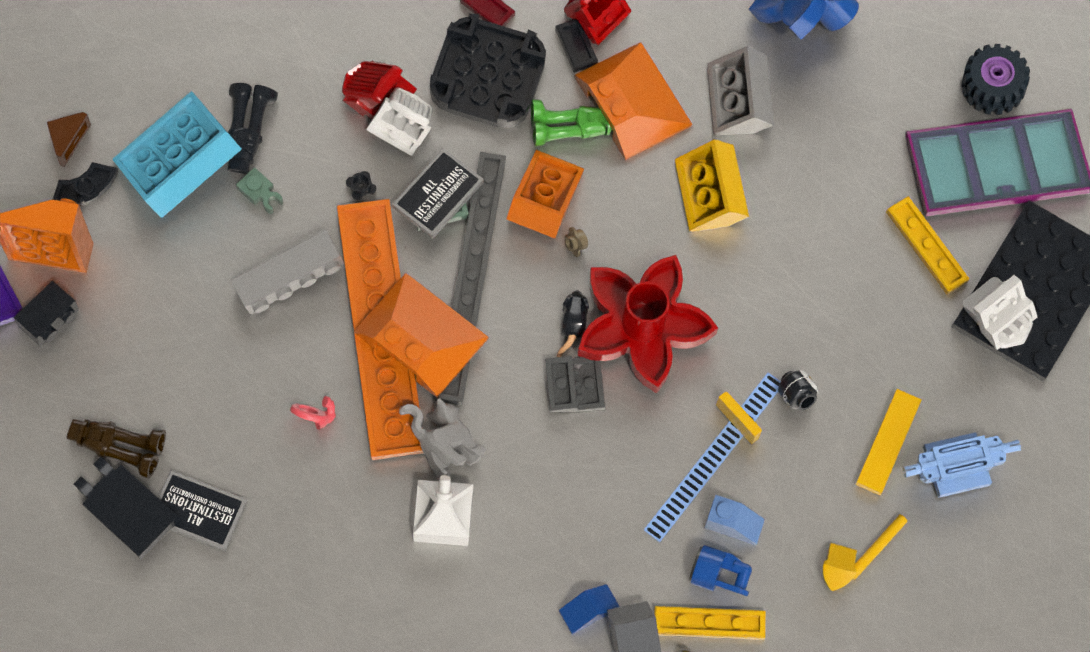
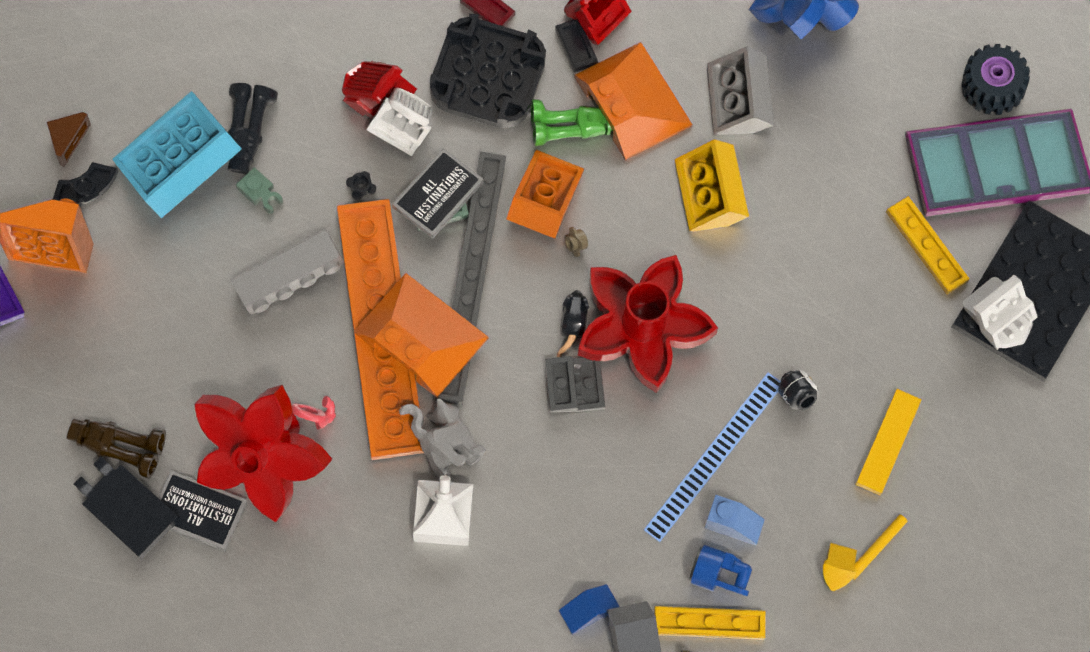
black brick [14,280,79,347] -> none
yellow tile [716,391,762,445] -> none
light blue piece [902,432,1021,498] -> none
none -> red plant [194,385,332,522]

